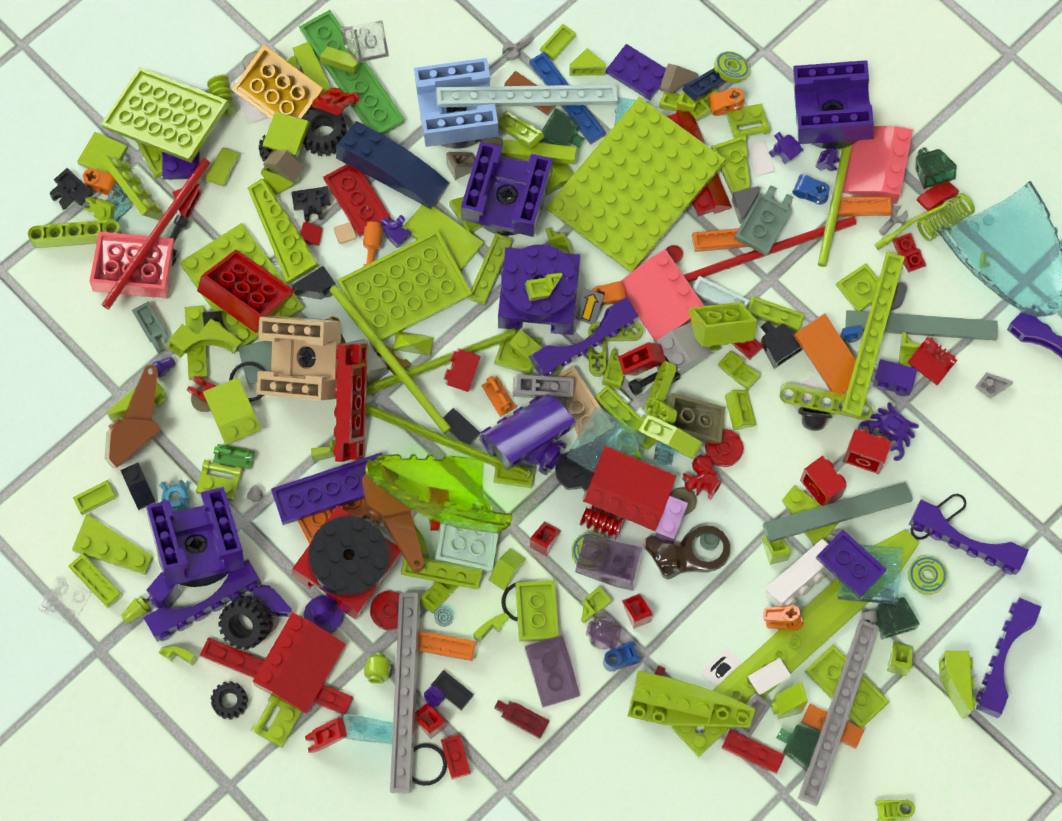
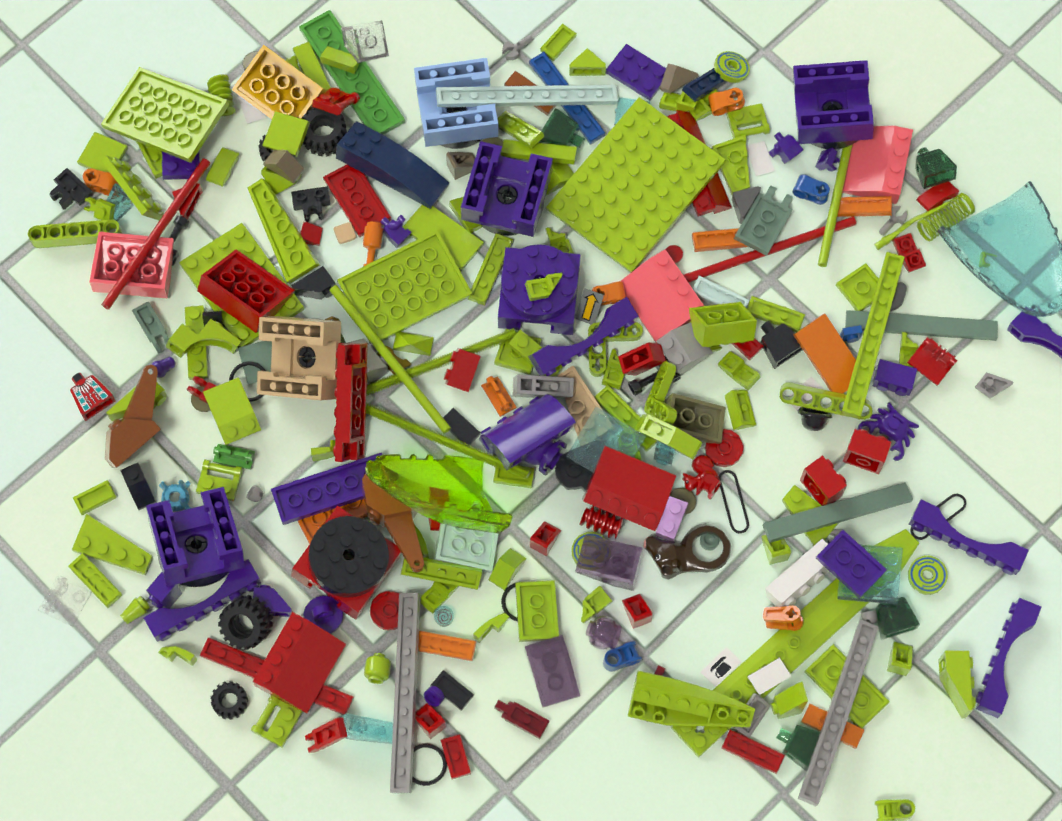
none -> torso [70,373,116,421]
none -> black piece [719,470,749,534]

